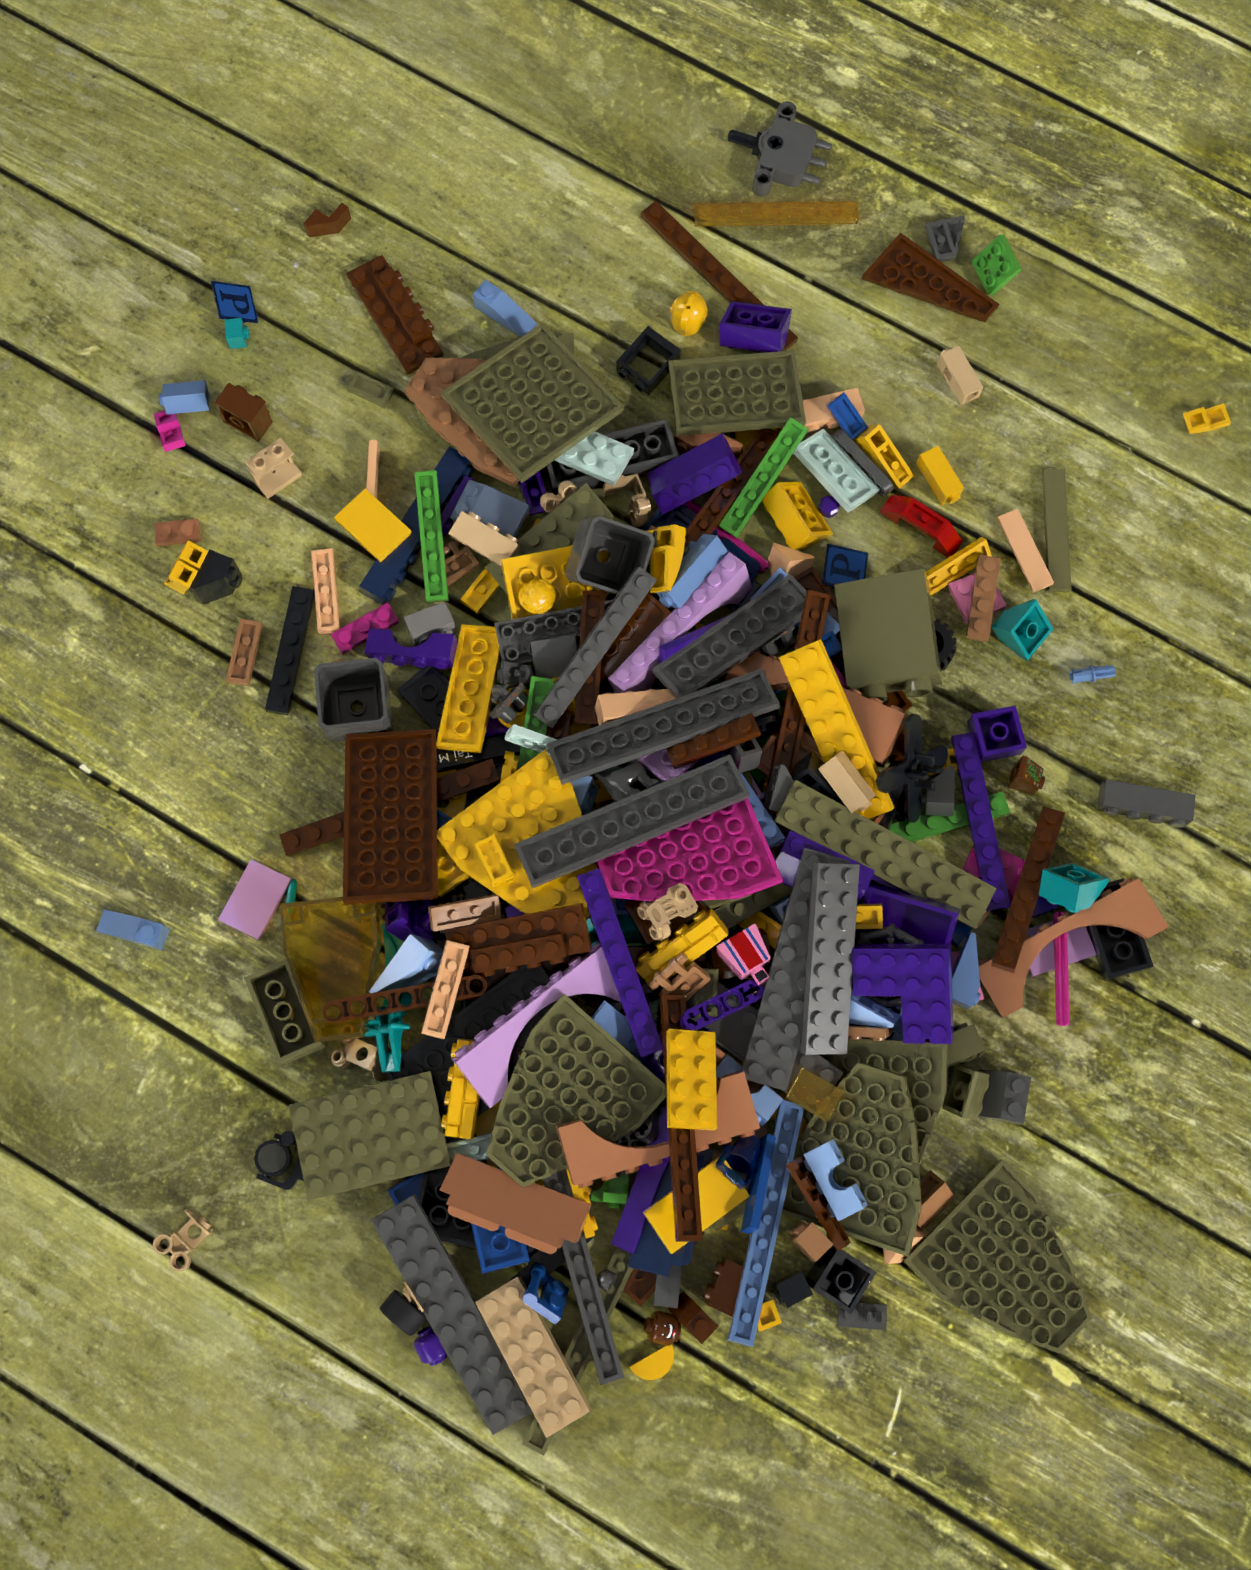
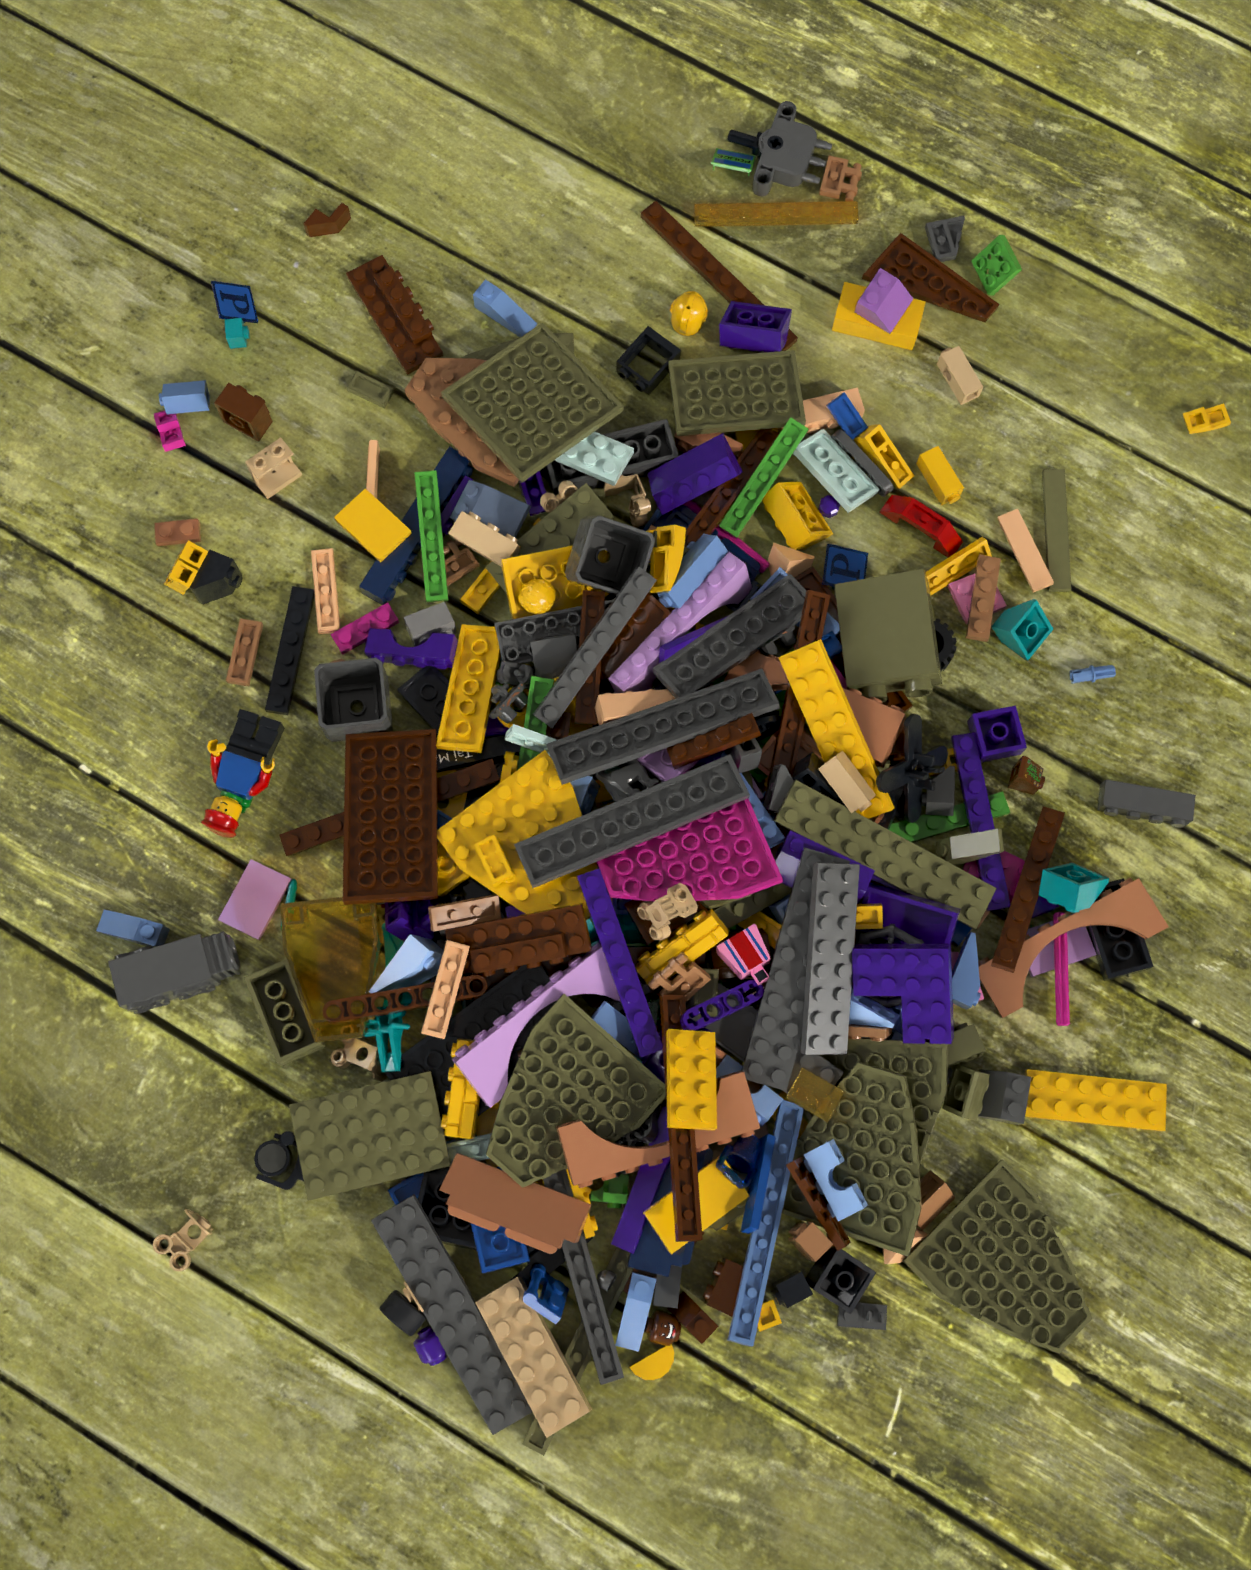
none -> dark grey piece [108,931,241,1014]
none -> piece [200,709,285,838]
none -> medium blue slope [615,1272,657,1352]
none -> piece [711,148,756,177]
none -> medium nougat plate [819,155,862,203]
none -> yellow brick [831,282,926,350]
none -> medium lavender slope [855,268,913,334]
none -> slope [936,829,1004,865]
none -> yellow plate [1025,1069,1167,1132]

